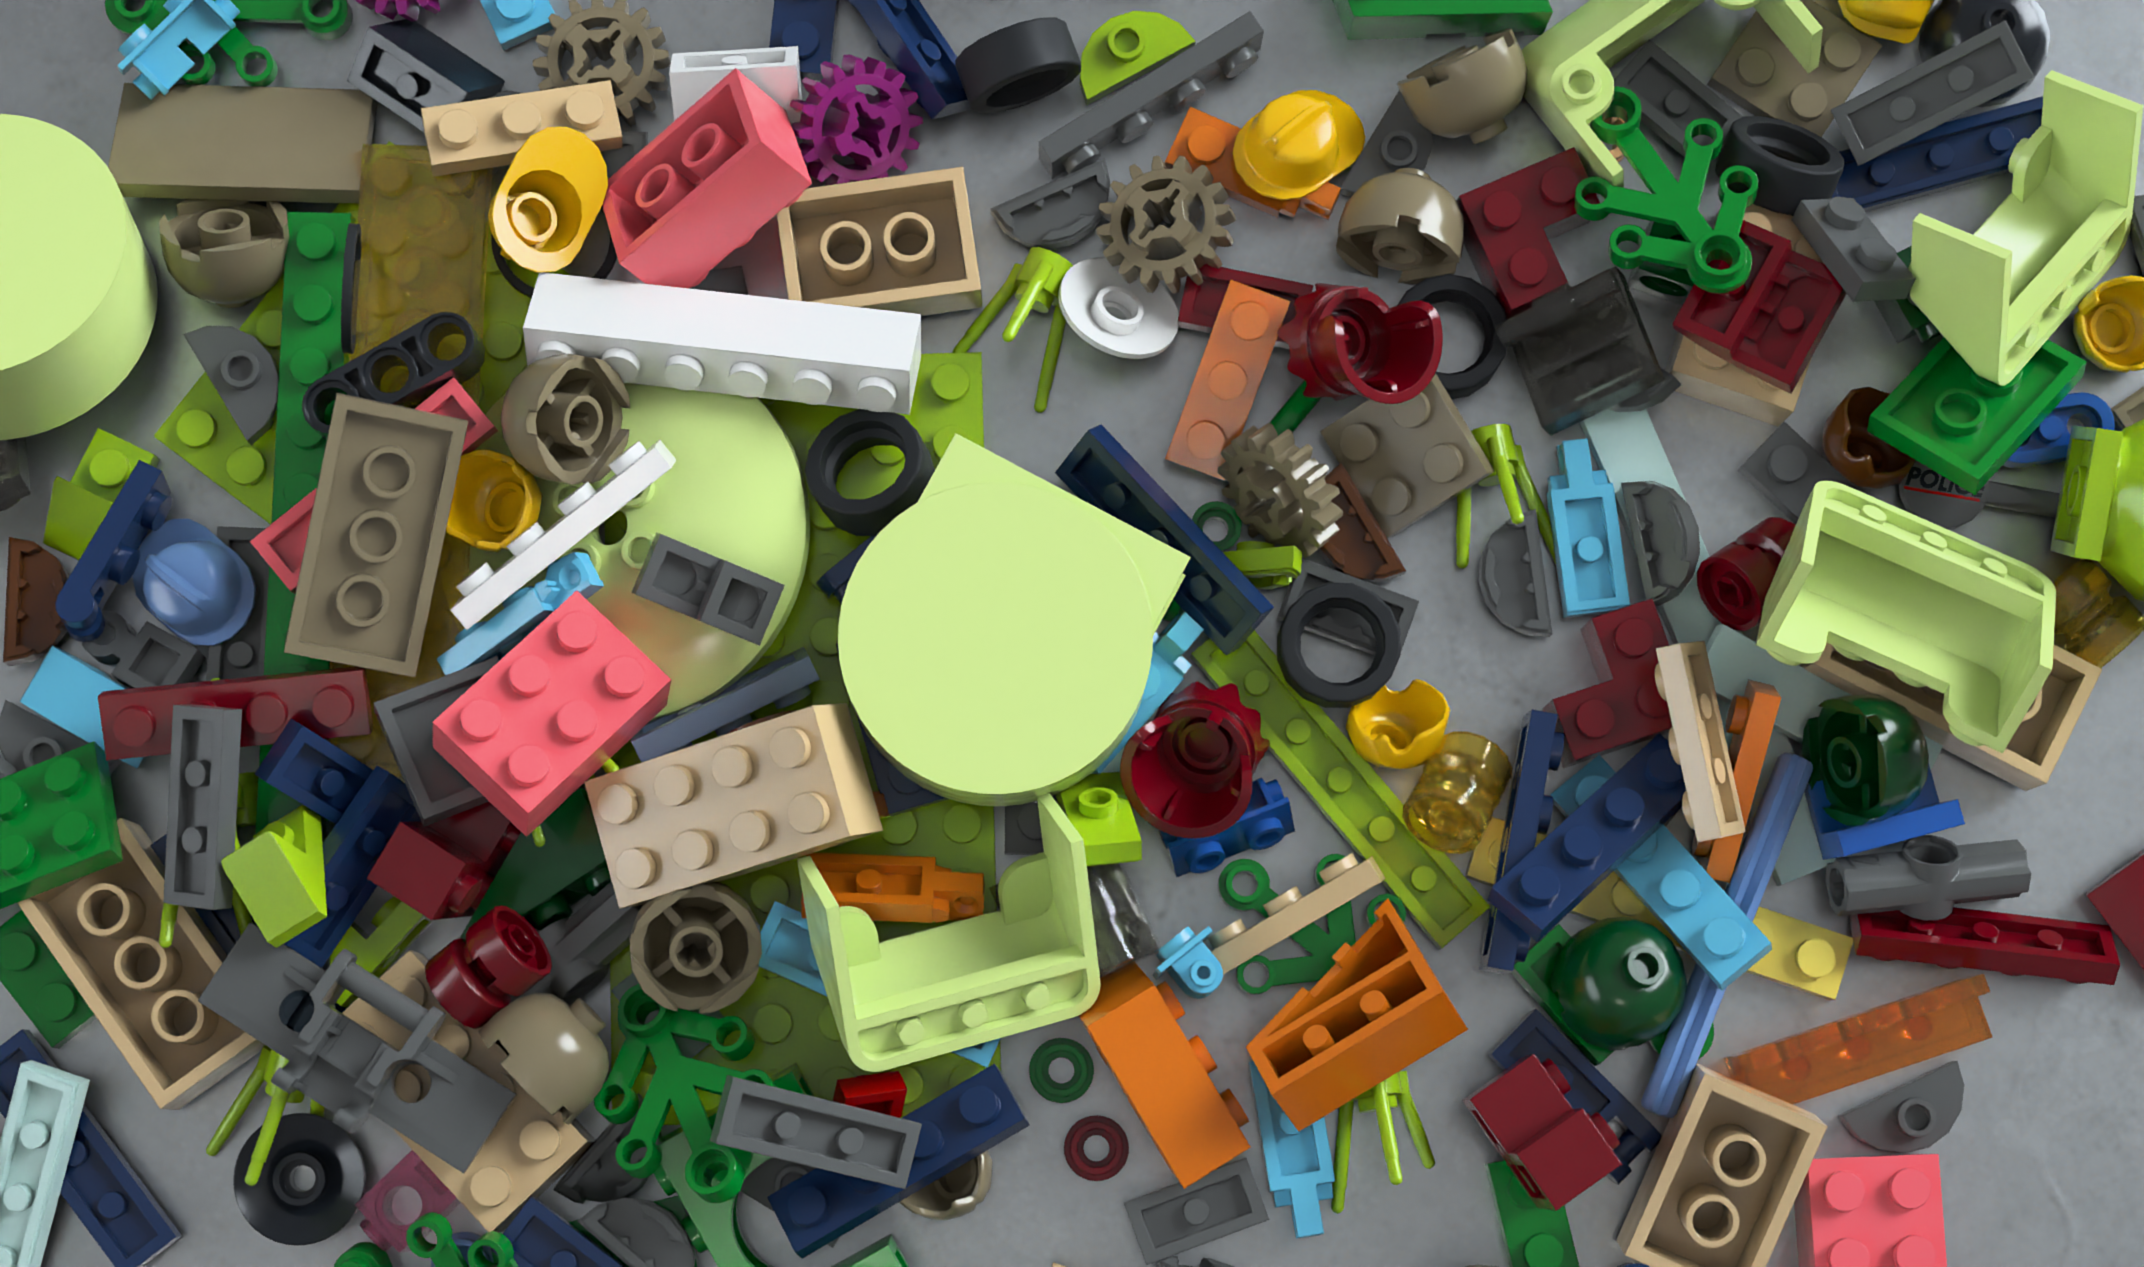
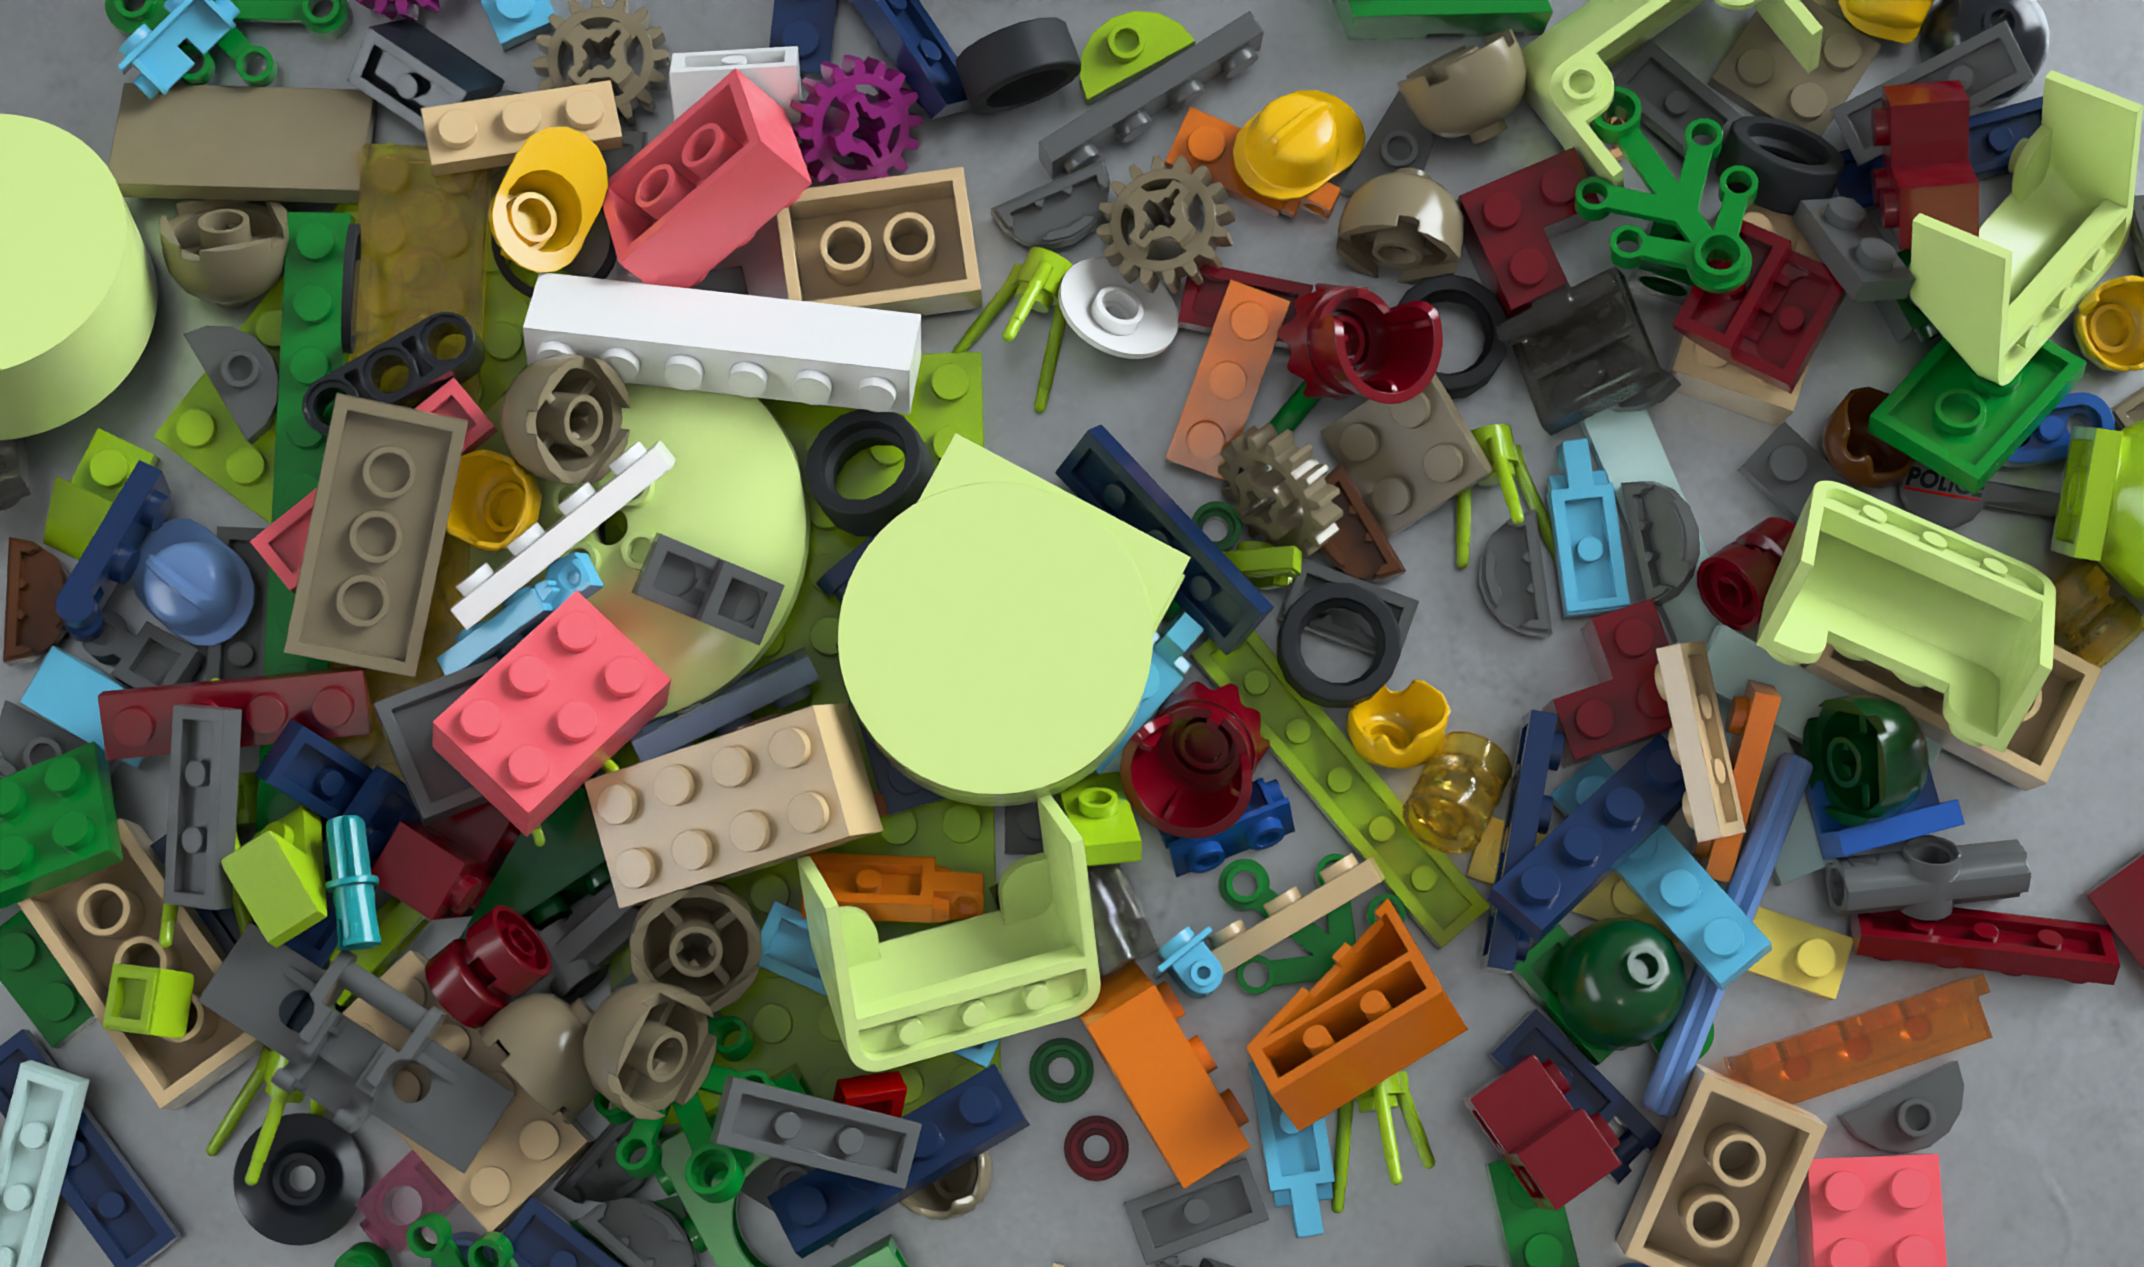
none -> lime slope [102,963,194,1039]
none -> teal axle [325,815,382,951]
none -> dark tan cylinder [583,980,717,1120]
none -> dark red brick [1871,80,1979,250]

